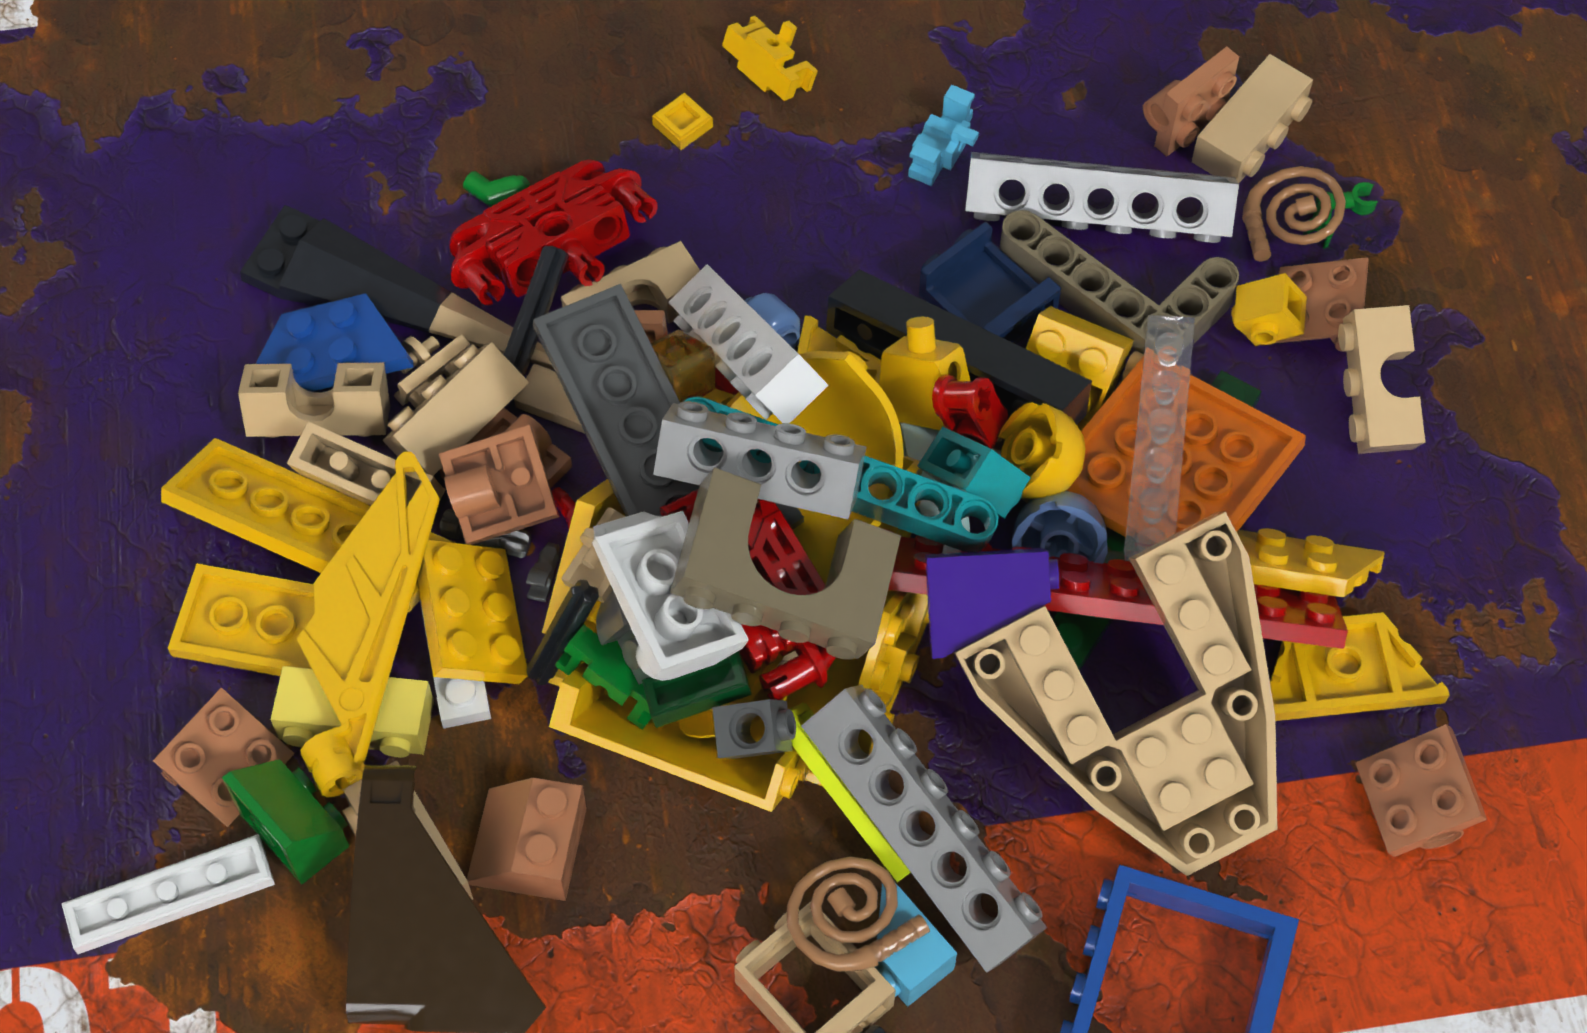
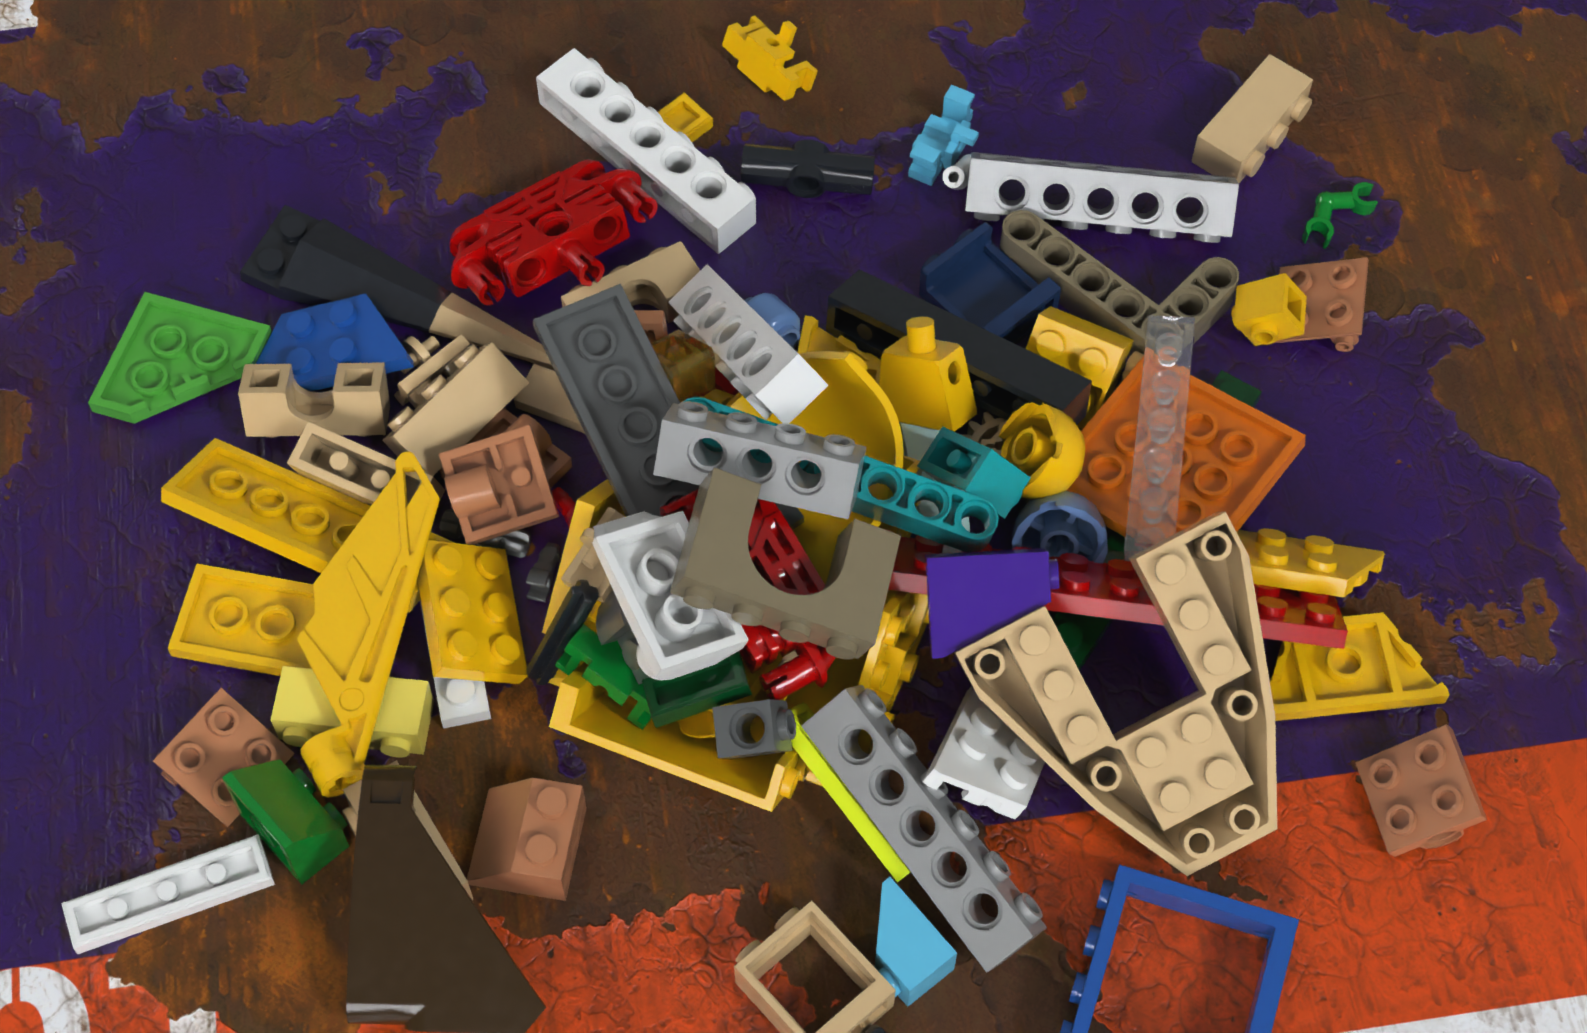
green arm [463,171,531,207] -> none
black axle [504,246,568,376] -> none
medium nougat piece [787,856,930,972] -> none
red piece [932,375,1009,450] -> none
nougat plate [1143,46,1239,157] -> none
medium nougat piece [1242,166,1346,262] -> none
tan arch [1338,305,1426,454] -> none
none -> bright green plate [88,292,272,424]
none -> white brick [536,48,756,254]
none -> black piece [741,140,875,198]
none -> white wing [923,685,1045,819]
none -> white arm [943,154,971,190]

